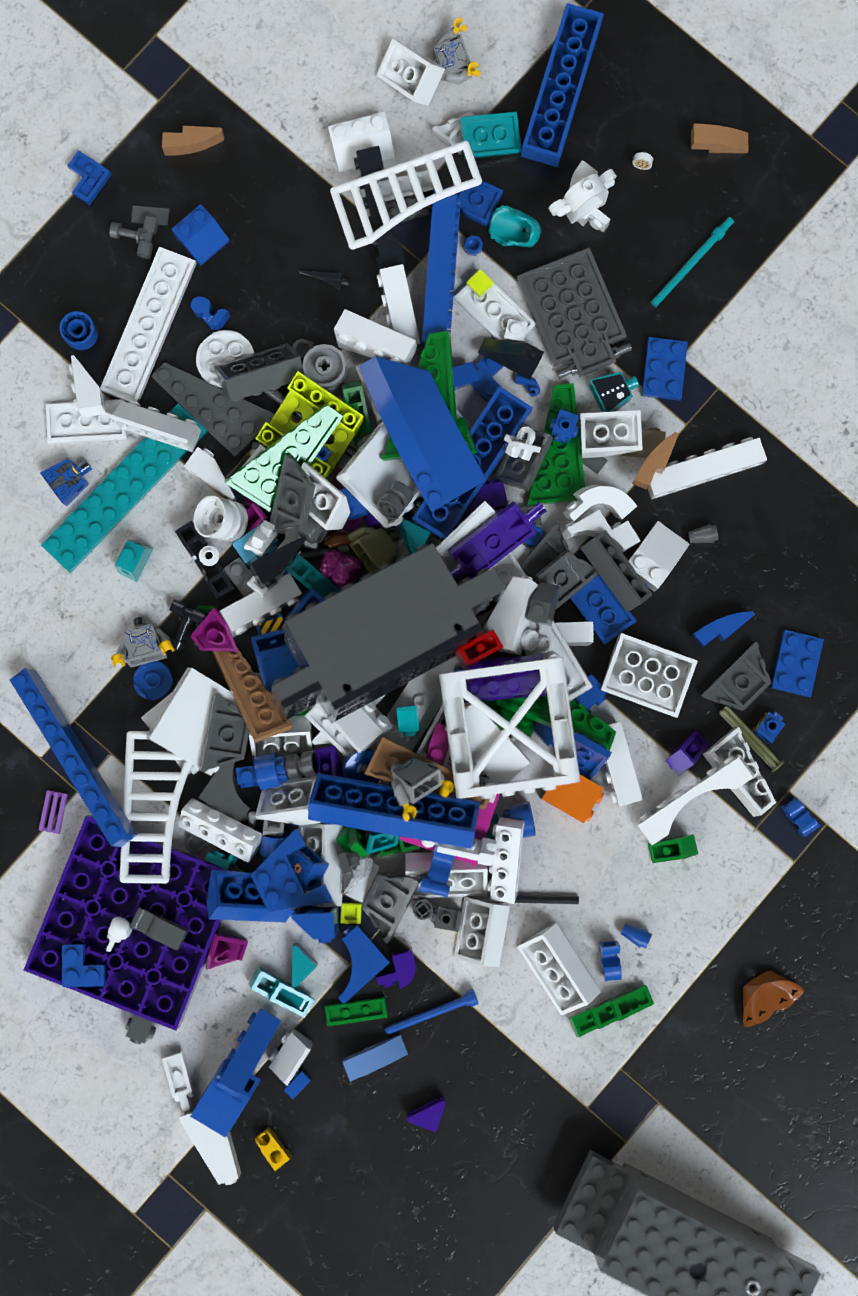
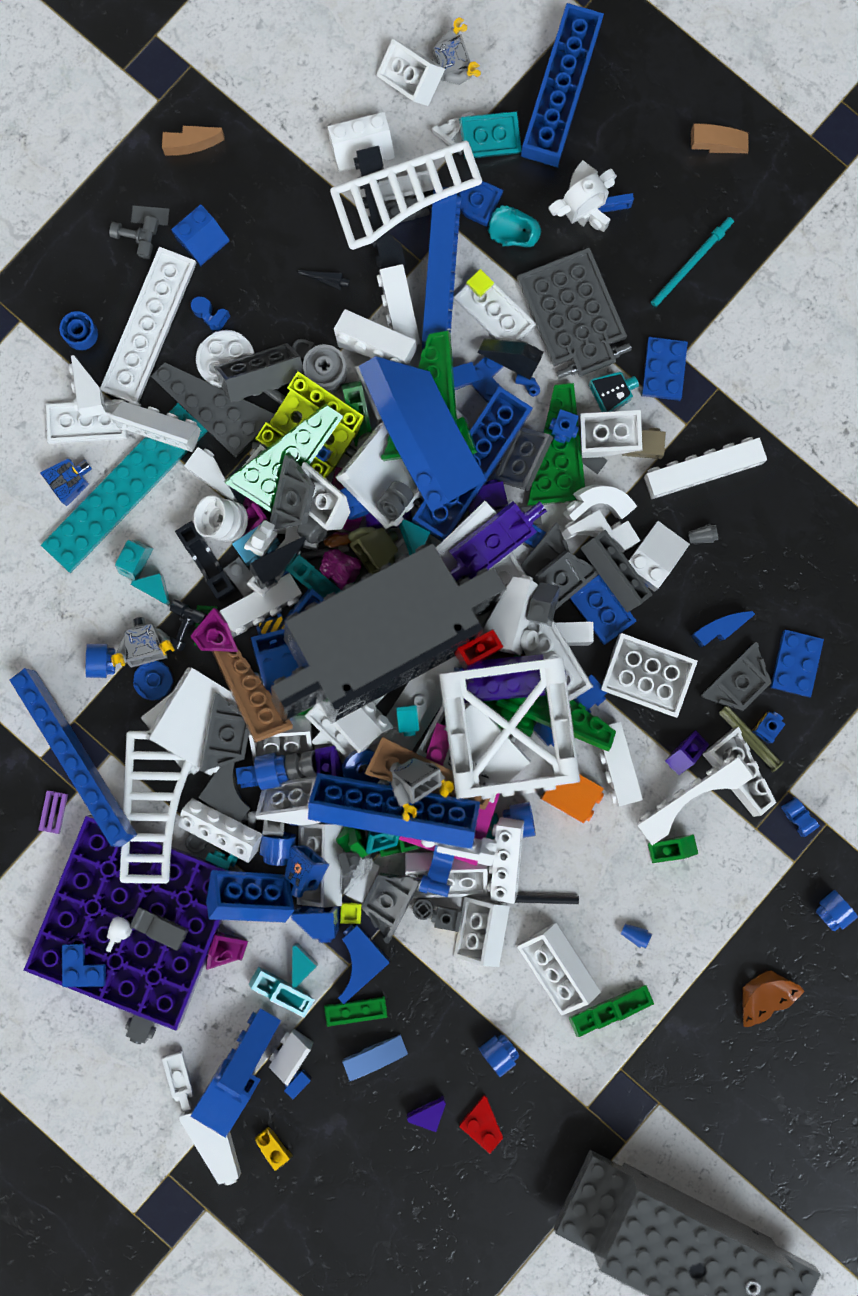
blue plate [67,150,112,205] -> none
white plate [199,546,219,566] -> none
blue wing [251,829,334,913] -> none
dark purple brick [376,949,416,988] -> none
blue piece [385,989,479,1034] -> none
blue tile [464,235,483,256] -> none
white plate [504,319,528,342] -> none
white hips [504,426,541,461] -> none
blue plate [574,732,612,780] -> none
blue leg [599,941,622,981] -> none
medium nougat slope [632,432,679,490] -> none
white tile [633,152,653,170] -> none
none -> blue piece [86,643,116,678]
none -> teal slope [130,573,171,606]
none -> red wing [459,1094,503,1154]
none -> blue piece [478,1035,519,1077]
none -> blue tile [598,193,634,213]
none -> blue piece [816,890,858,931]

